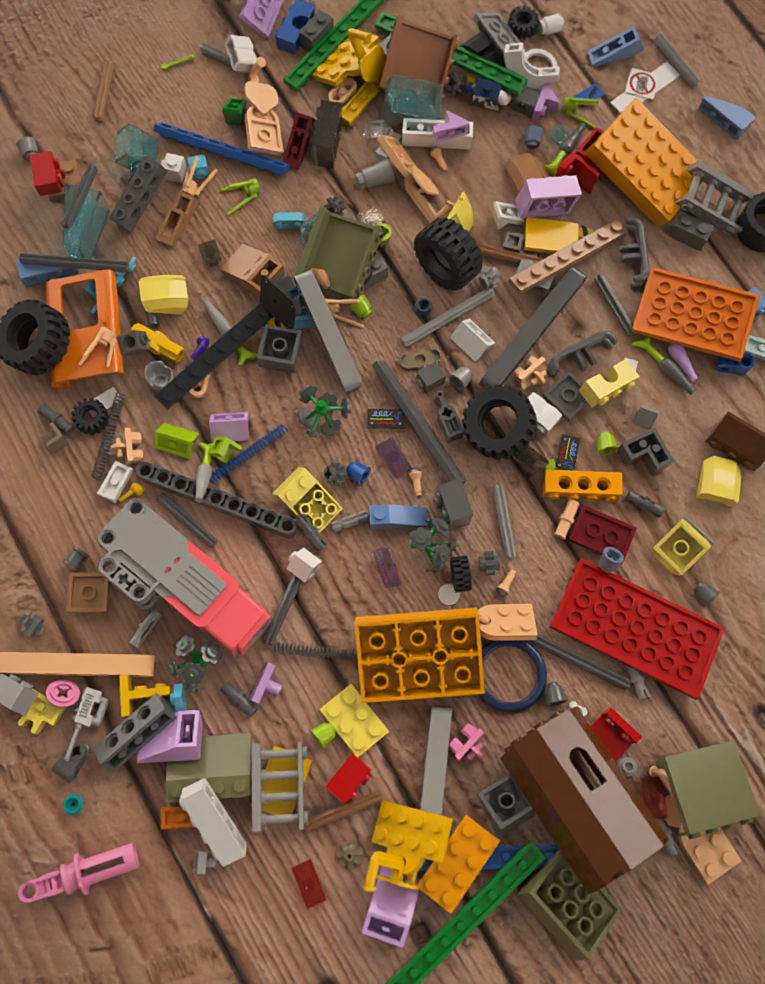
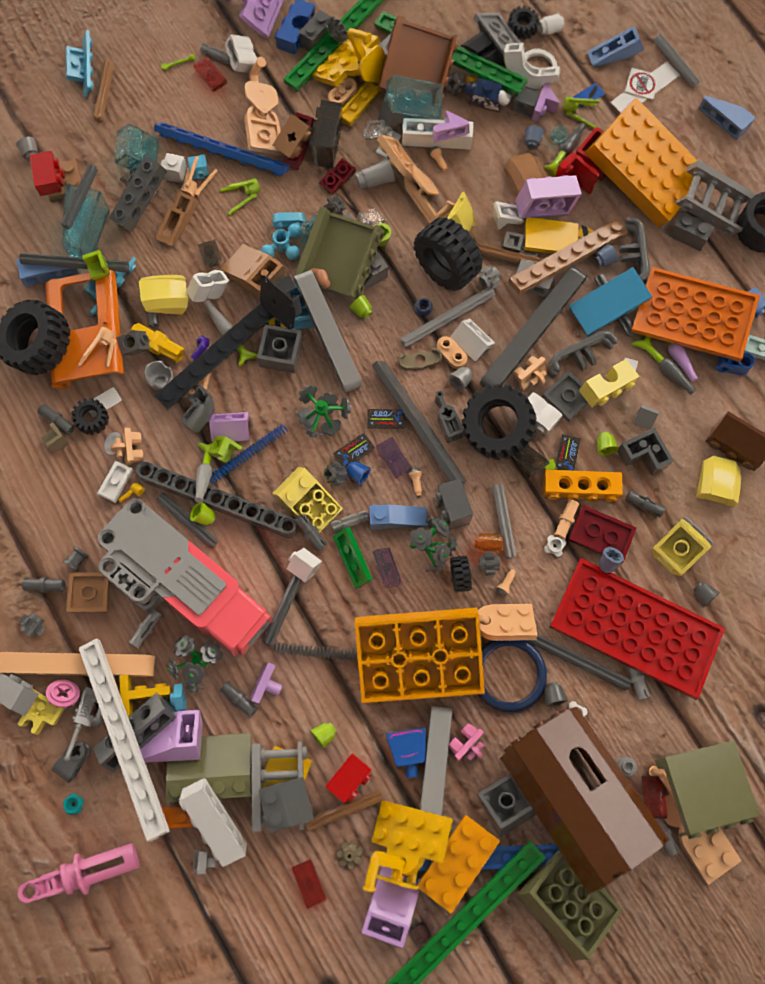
flat silver piece [91,392,127,480] -> none
lime panel [153,423,199,459] -> none
green slope [222,98,247,126] -> none
light yellow plate [319,684,389,758] -> none
light nougat plant [325,298,364,328] -> none
dark grey brick [416,361,446,393] -> none
white sticker [438,584,460,605] -> none
red bracket [591,707,642,762] -> none
none -> dark grey pin [22,577,66,593]
none -> medium azure bracket [65,30,93,97]
none -> white plate [79,638,170,842]
none -> lime panel [82,250,111,281]
none -> dark grey brick [181,384,214,433]
none -> white brick [186,270,229,302]
none -> lime hat [190,502,216,525]
none -> clear red plate [193,57,227,92]
none -> dark grey slope [258,777,314,833]
none -> medium azure piece [261,223,302,260]
none -> medium nougat brick [272,114,312,159]
none -> dark red slope [319,158,356,194]
none -> dark grey gear [325,16,348,44]
none -> green plate [332,527,373,589]
none -> clear smoke tile [333,433,375,469]
none -> blue torso [386,728,426,778]
none -> light nougat plate [436,336,467,369]
none -> clear orange brick [475,533,504,553]
none -> white plate [544,535,566,557]
none -> dark azure tile [569,267,652,336]
none -> sand blue hat [594,244,618,267]

